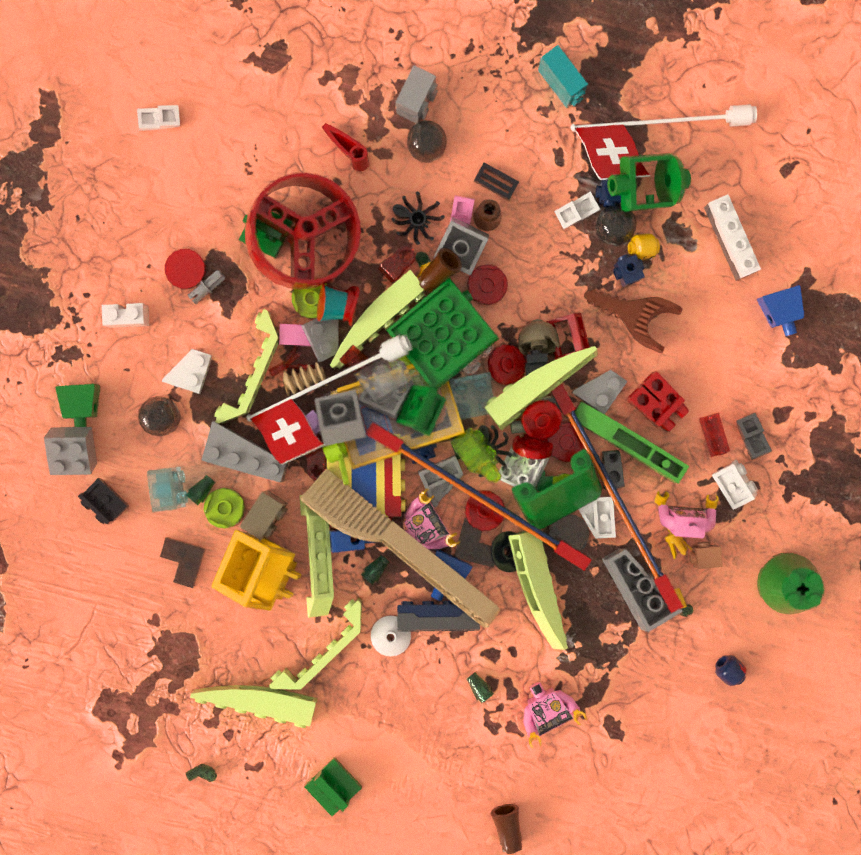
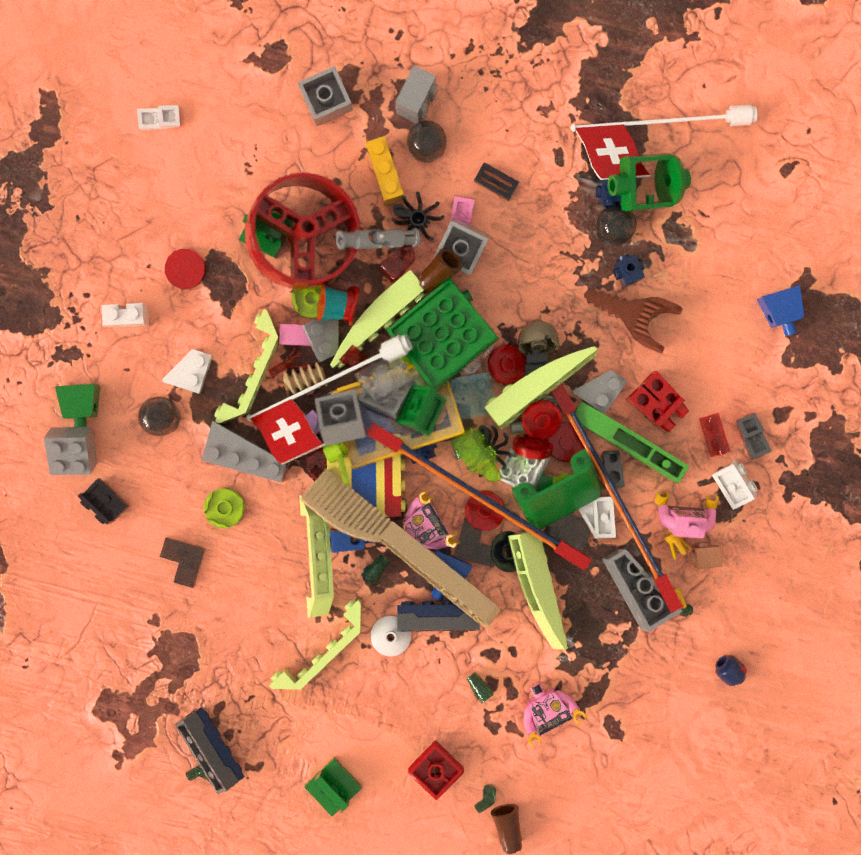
clear light blue brick [147,467,188,512] -> none
clear green cone [186,475,215,505] -> none
light grey axle [188,270,225,305] -> none
yellowish green slope [190,685,318,728] -> none
yellow piece [211,529,302,611] -> none
dark tan brick [239,490,288,540] -> none
red piece [322,123,369,172] -> none
clear green arm [415,252,431,278] -> none
light grey wing [418,455,464,508] -> none
red tile [467,264,508,305] -> none
reddish brown plant [473,199,502,231] -> none
teal brick [538,45,588,108] -> none
red tile [546,313,590,360] -> none
white slope [554,192,601,229] -> none
yellow head [628,233,660,260] -> none
white piece [704,194,761,281] -> none
green cone [757,553,824,615] -> none
none -> dark grey piece [174,707,245,794]
none -> light grey brick [298,66,353,127]
none -> light grey piece [336,228,420,250]
none -> yellow brick [365,136,404,206]
none -> red brick [408,740,464,800]
none -> clear green arm [474,784,496,814]

